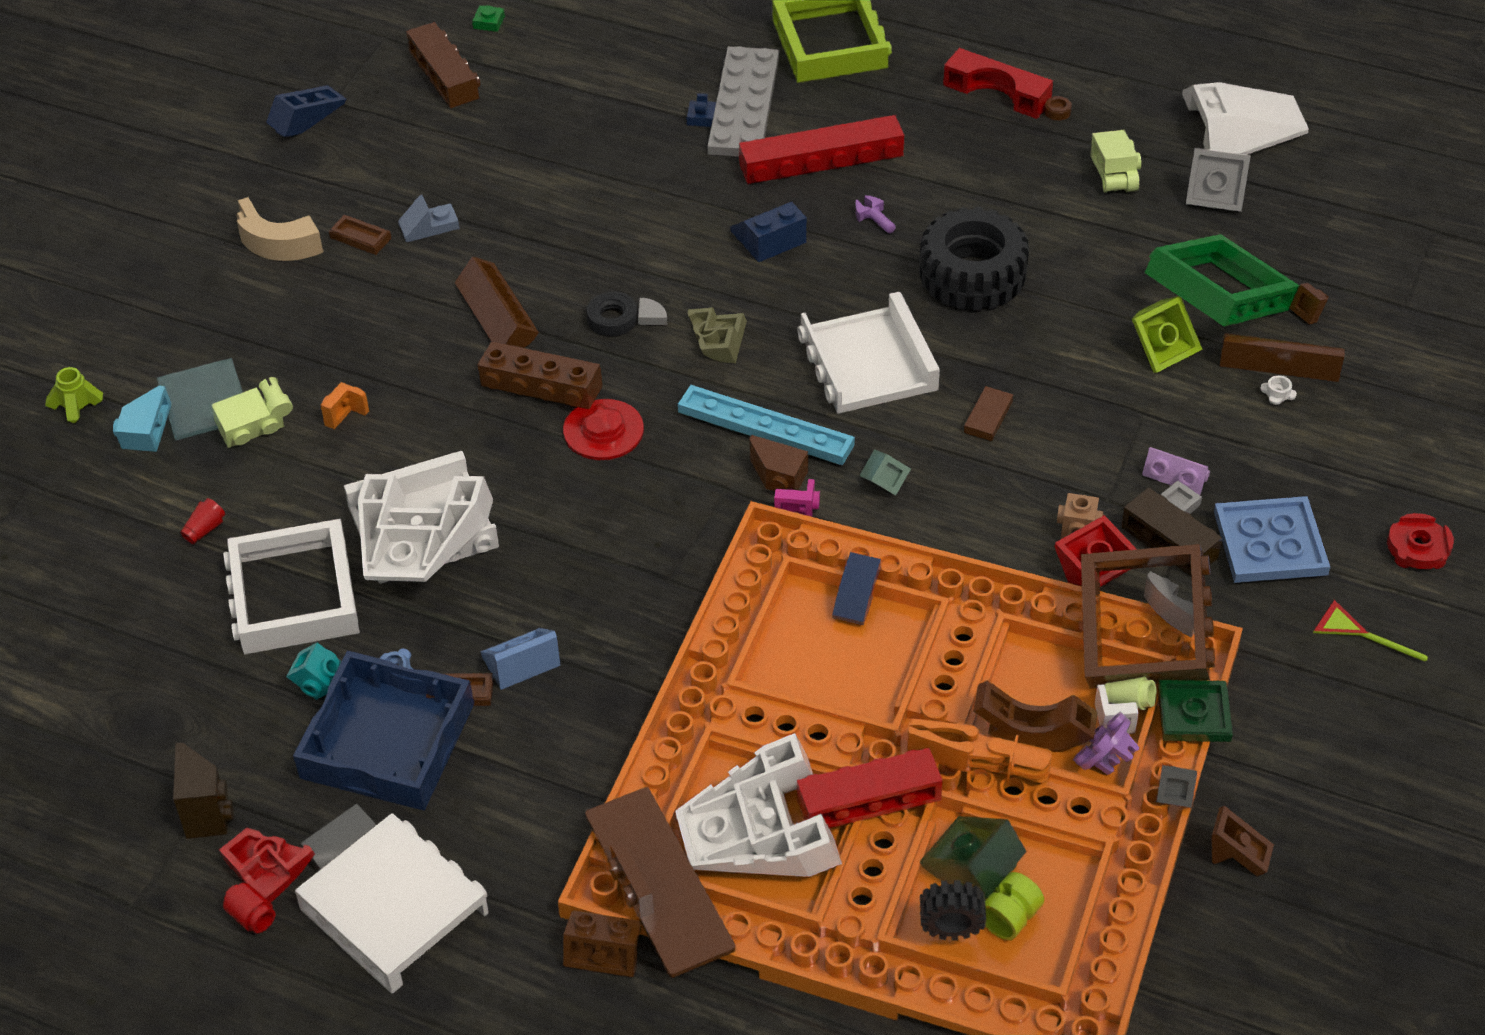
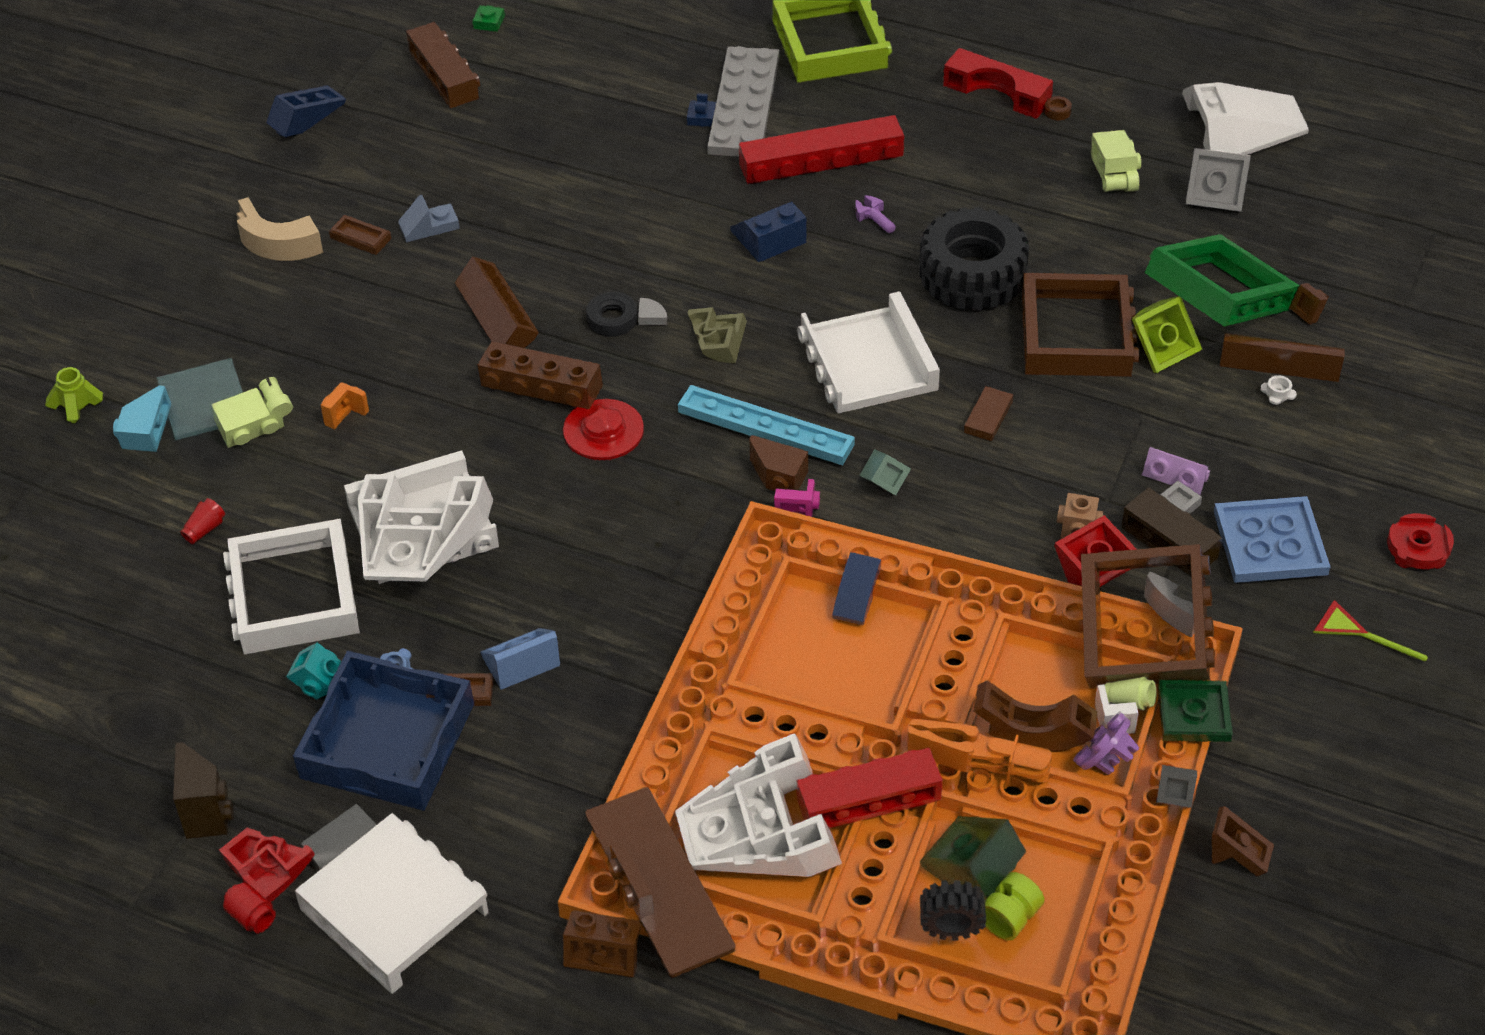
none -> reddish brown window [1022,273,1139,377]

